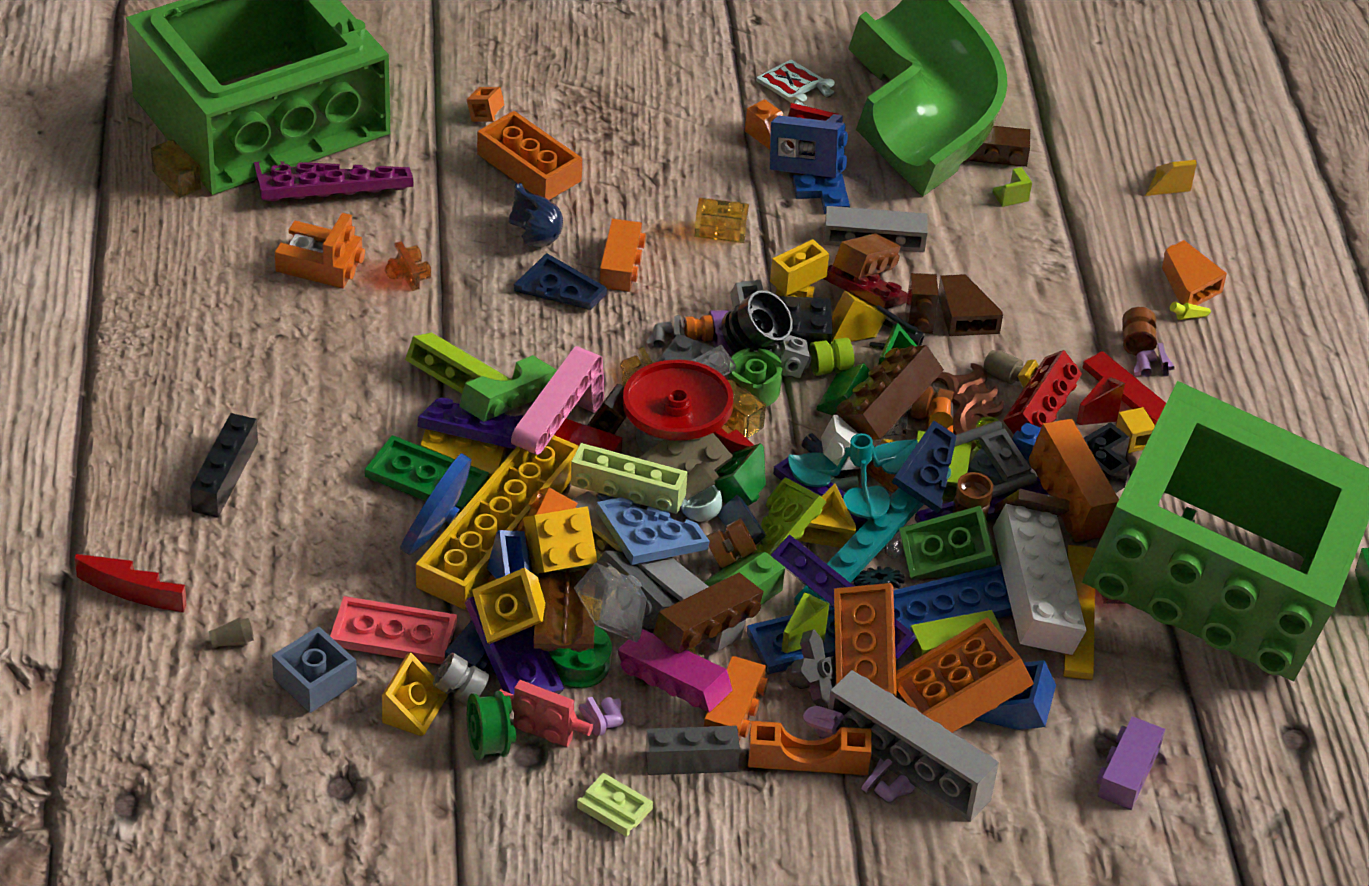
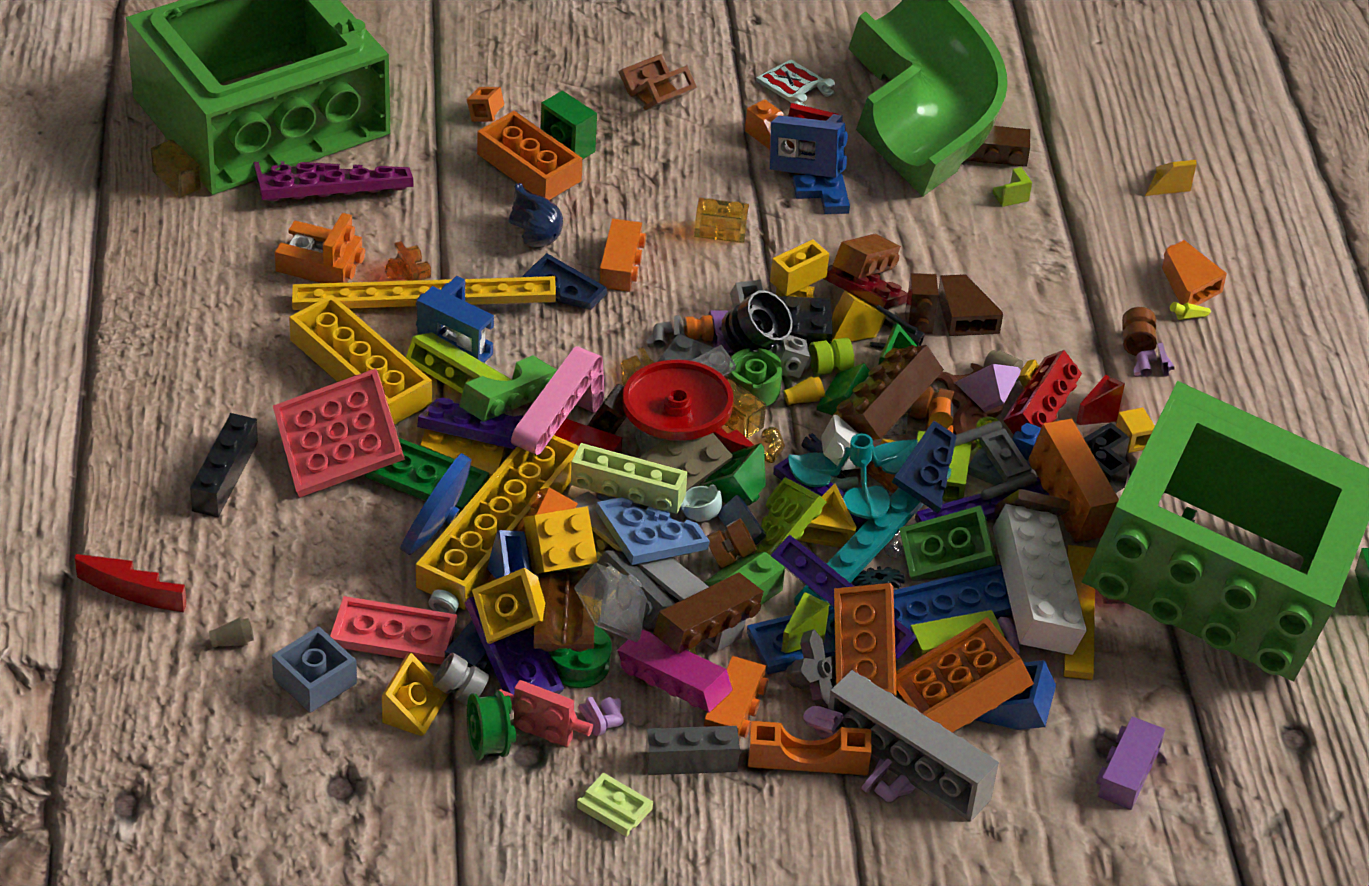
dark tan cone [684,461,719,501] -> none
light grey brick [824,206,928,252] -> none
dark orange wheel [952,472,993,518] -> none
red tile [1082,351,1166,425] -> none
none -> coral plate [273,368,405,497]
none -> yellow brick [289,295,432,425]
none -> yellow plate [292,276,556,310]
none -> blue brick [416,276,494,363]
none -> light aqua tile [428,590,459,614]
none -> green brick [540,90,597,160]
none -> dark orange piece [618,54,697,111]
none -> clear yellow arm [761,427,785,463]
none -> yellow cone [783,376,825,405]
none -> lavender slope [954,364,1021,412]
none -> lavender arm [997,617,1020,654]

